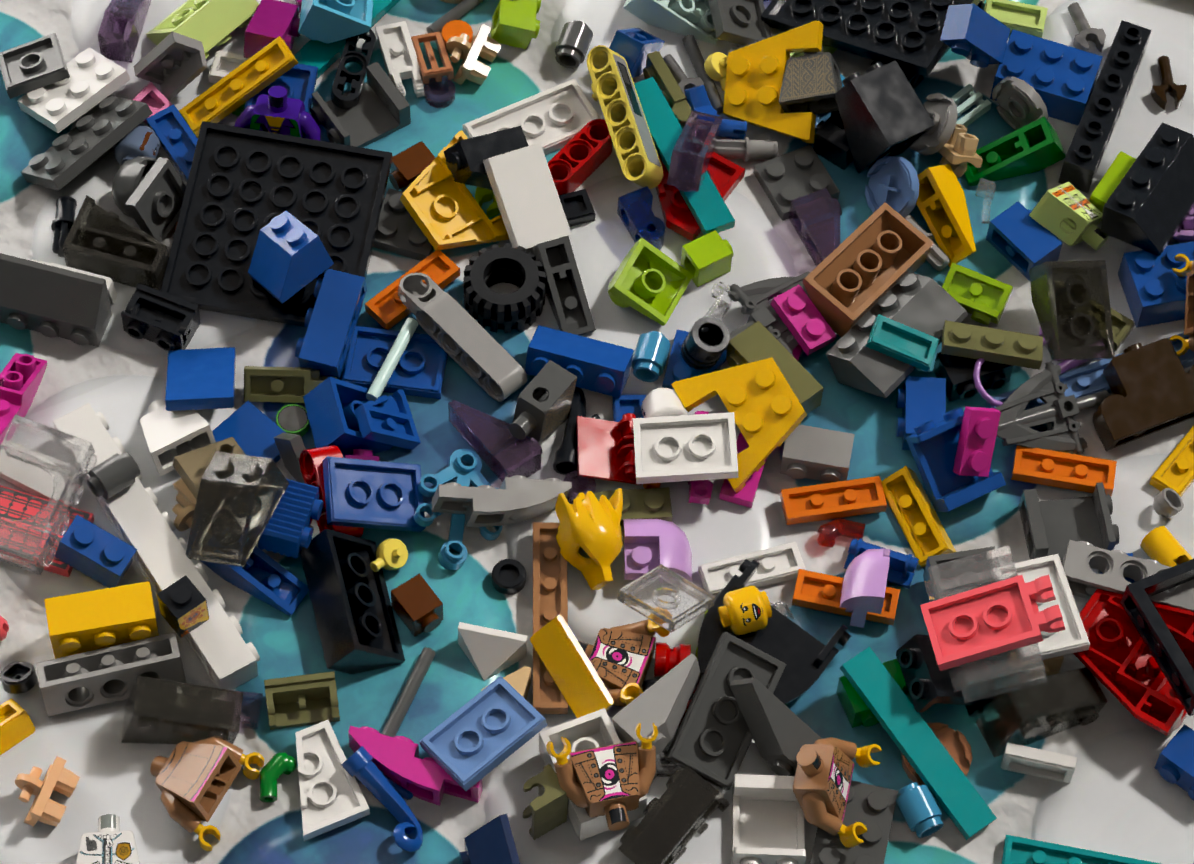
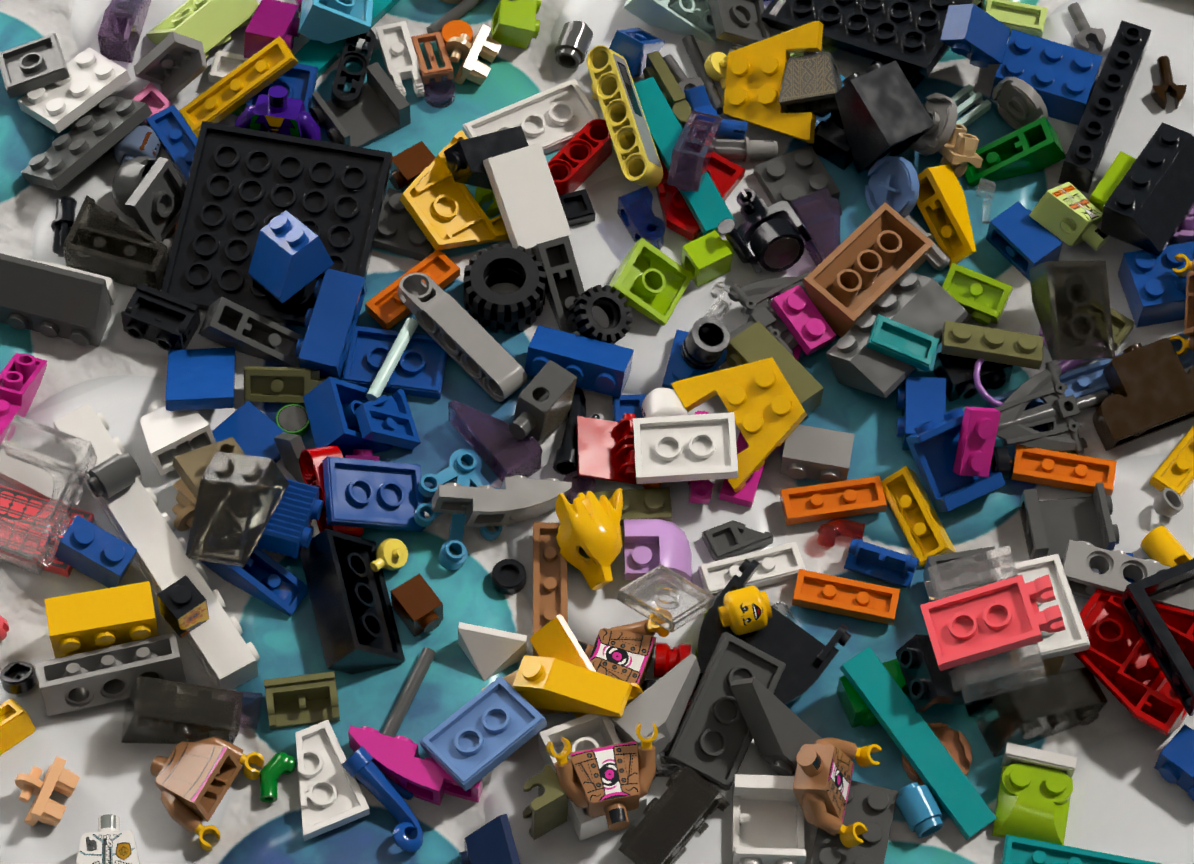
dark azure brick [631,331,671,382] -> none
lavender brick [839,548,891,628] -> none
none -> dark grey slope [198,297,304,367]
none -> yellow slope [512,655,632,717]
none -> black tyre [568,285,633,344]
none -> dark grey tile [702,520,774,561]
none -> black piece [717,188,812,274]
none -> black tile [991,446,1014,480]
none -> lime slope [992,763,1073,845]

